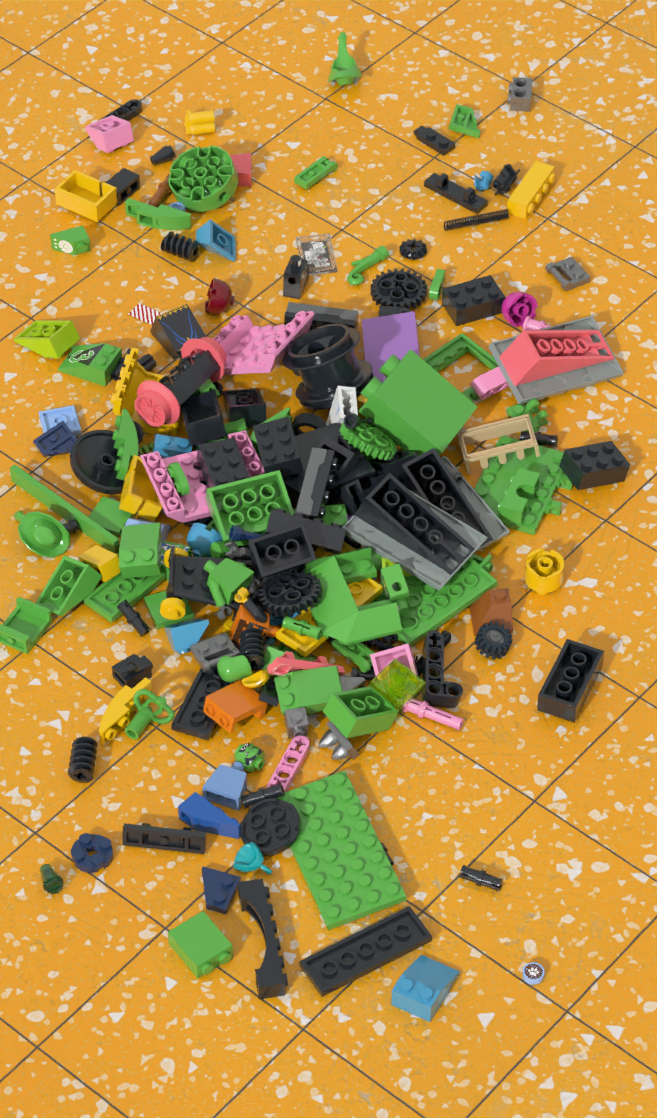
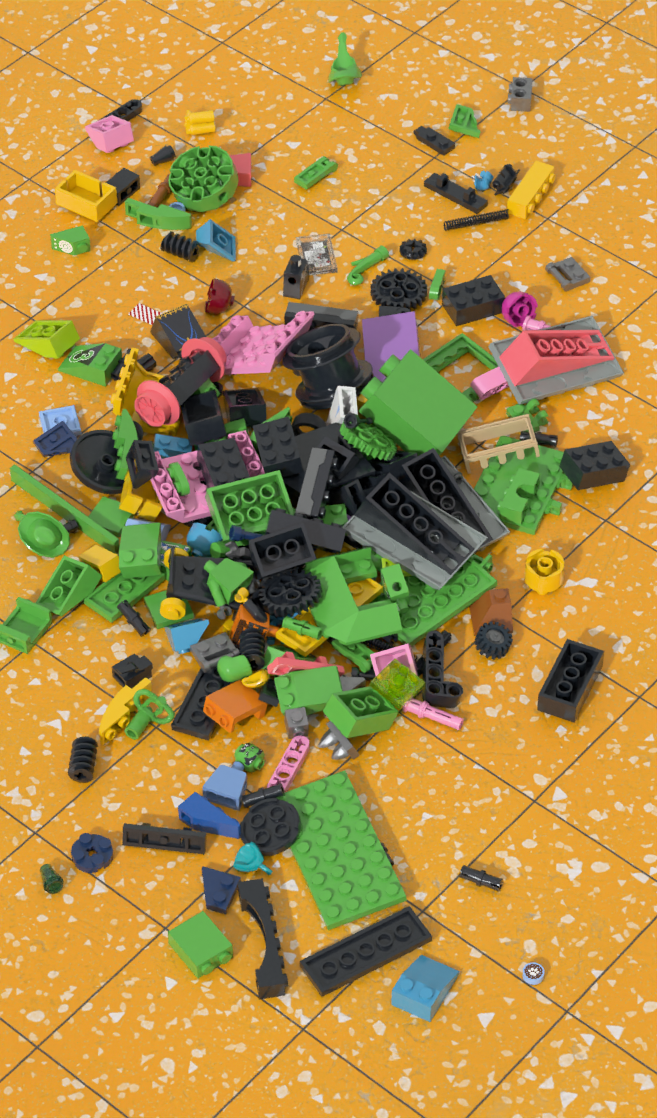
none -> black tile [126,440,159,489]

